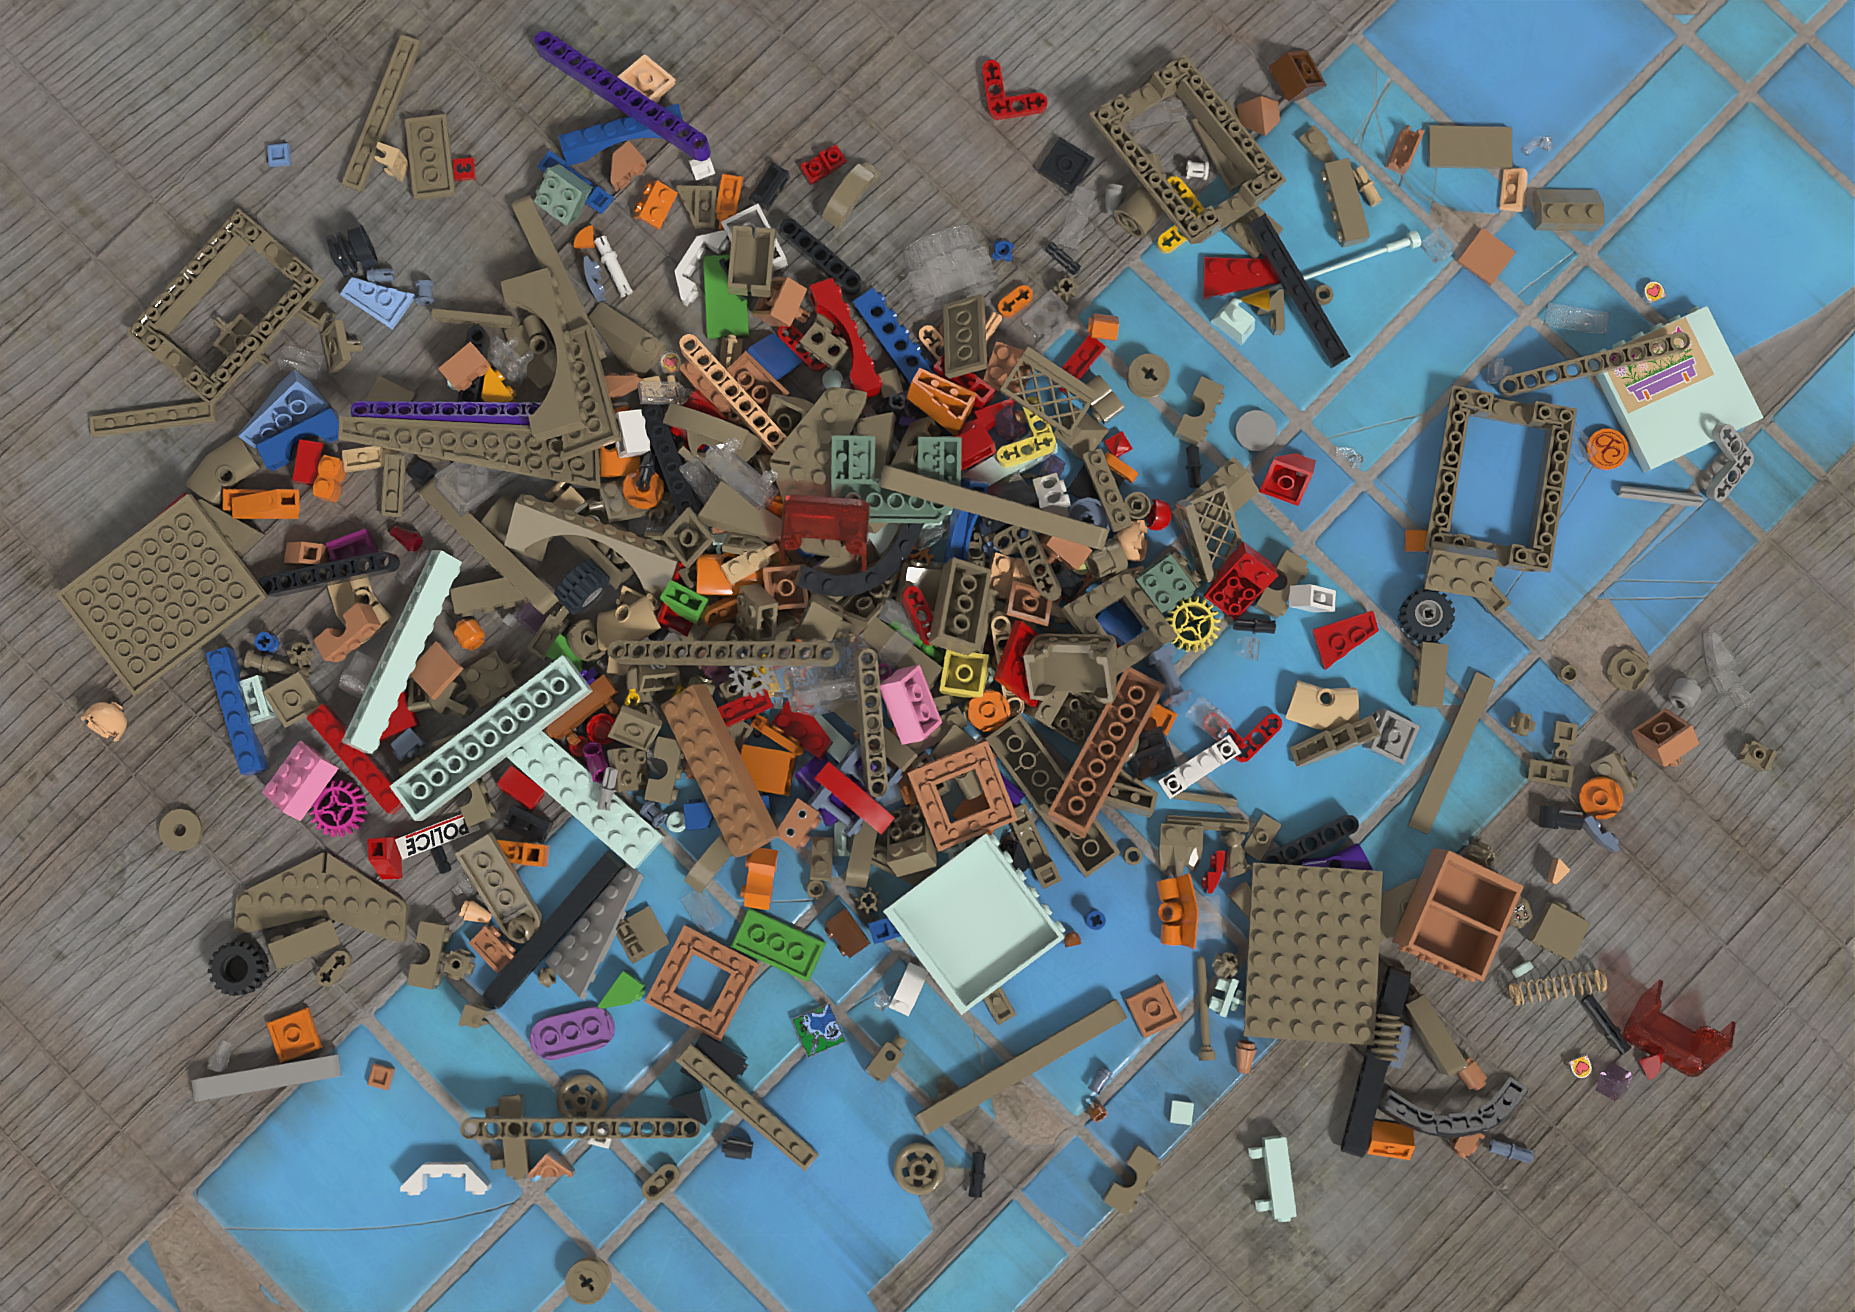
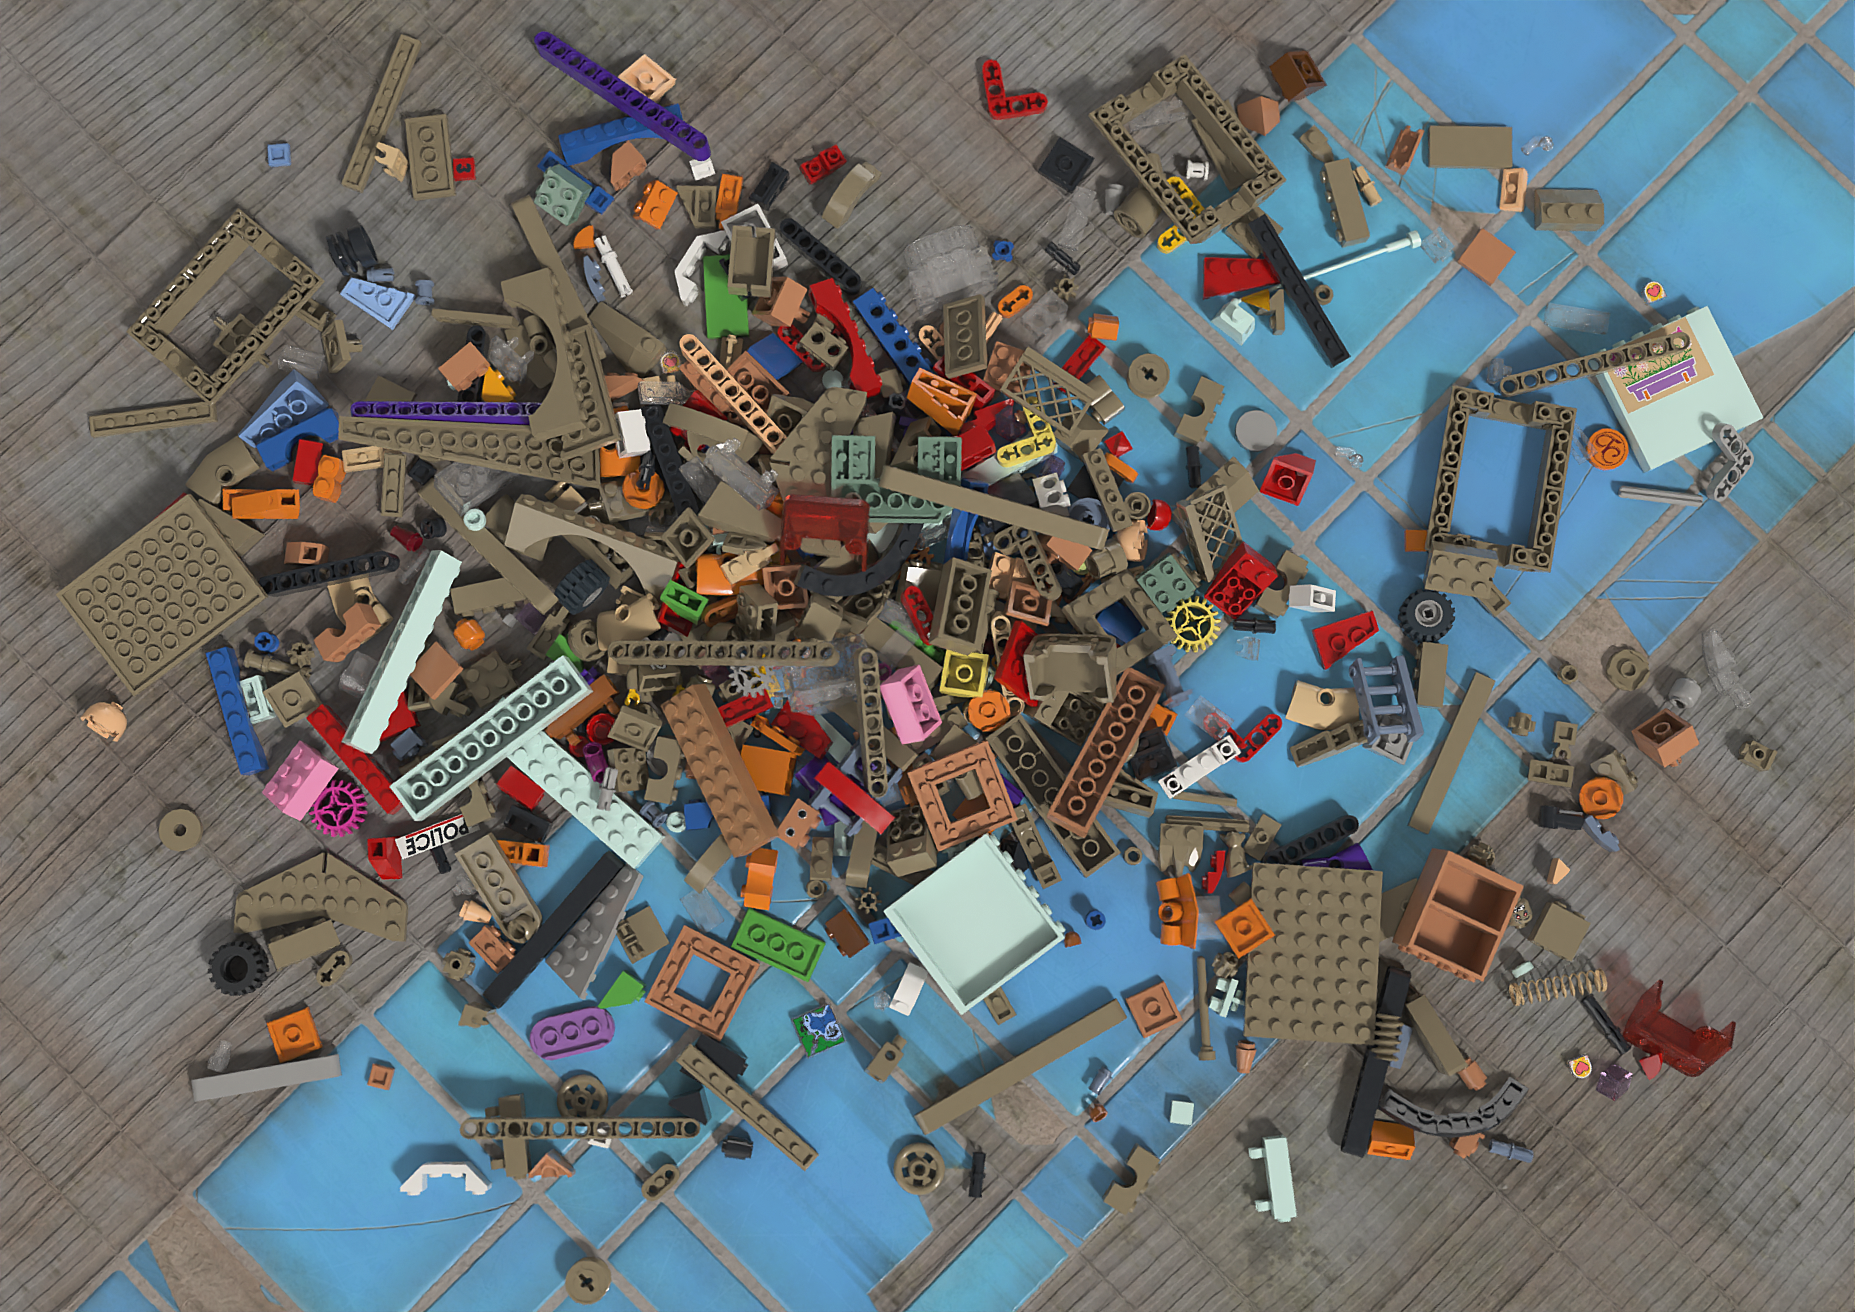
magenta hinge [325,529,378,561] -> none
dark tan arch [406,920,452,990] -> none
dark tan plate [538,967,556,988] -> none
none -> black wheel [420,517,447,539]
none -> light aqua tile [464,508,486,531]
none -> orange tile [1215,899,1275,959]
none -> sand blue fence [1349,655,1424,745]

